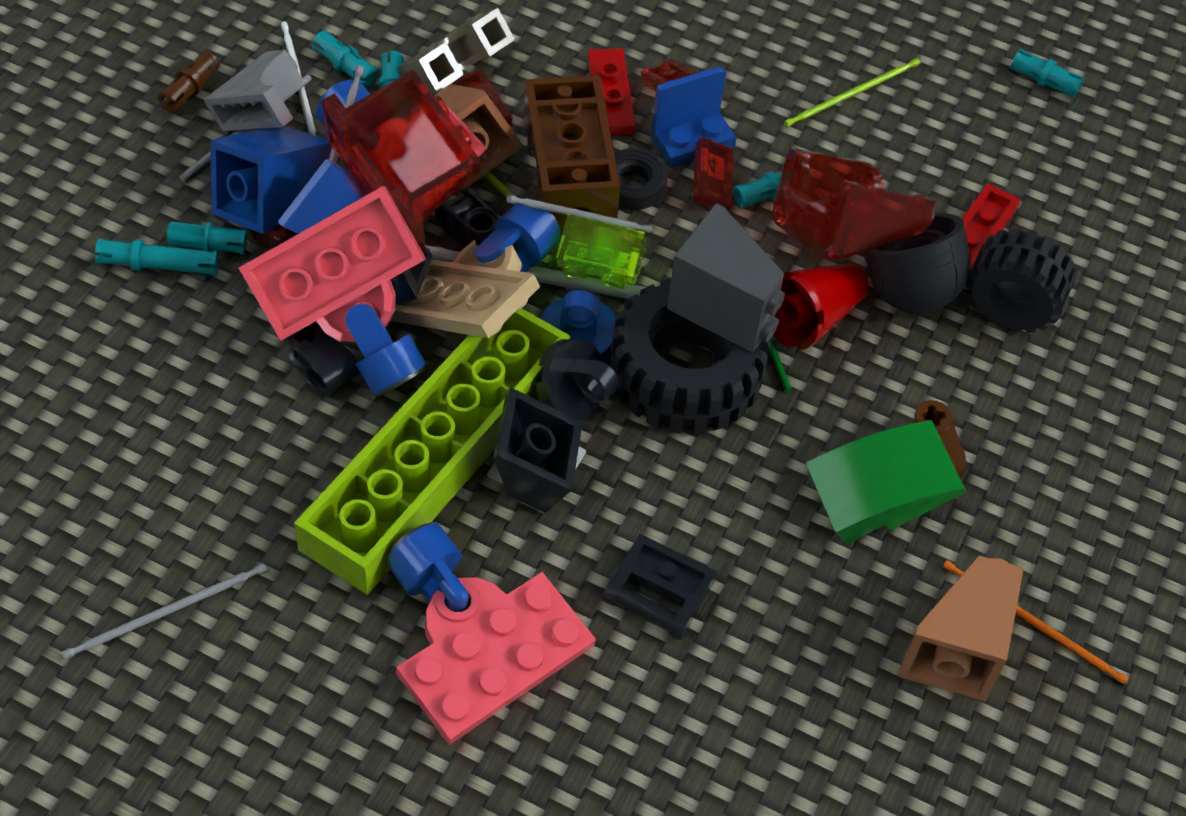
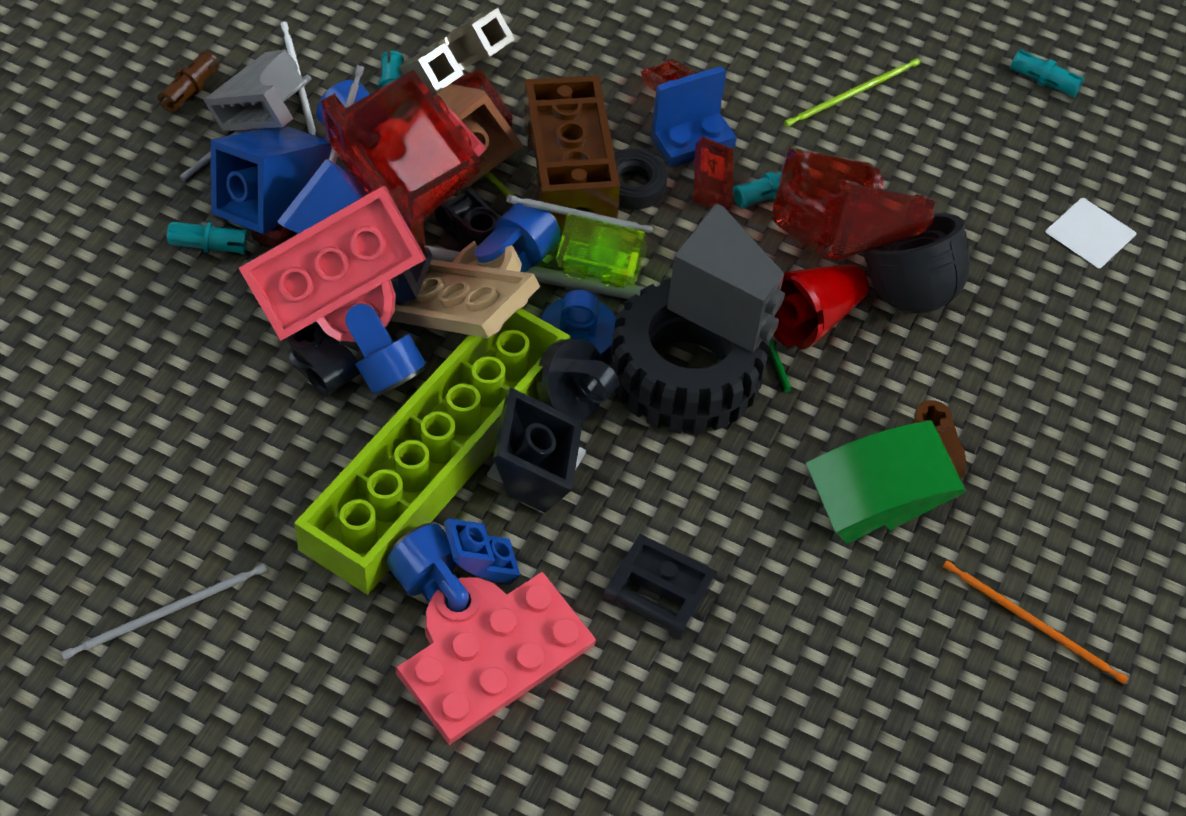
teal pin [95,238,219,276] -> none
teal pin [312,30,379,88] -> none
red plate [588,48,635,135] -> none
nougat slope [898,556,1024,702] -> none
red plate [962,183,1021,273] -> none
black tyre [965,229,1076,333] -> none
none -> blue slope [444,518,520,585]
none -> white sticker [1045,198,1136,268]

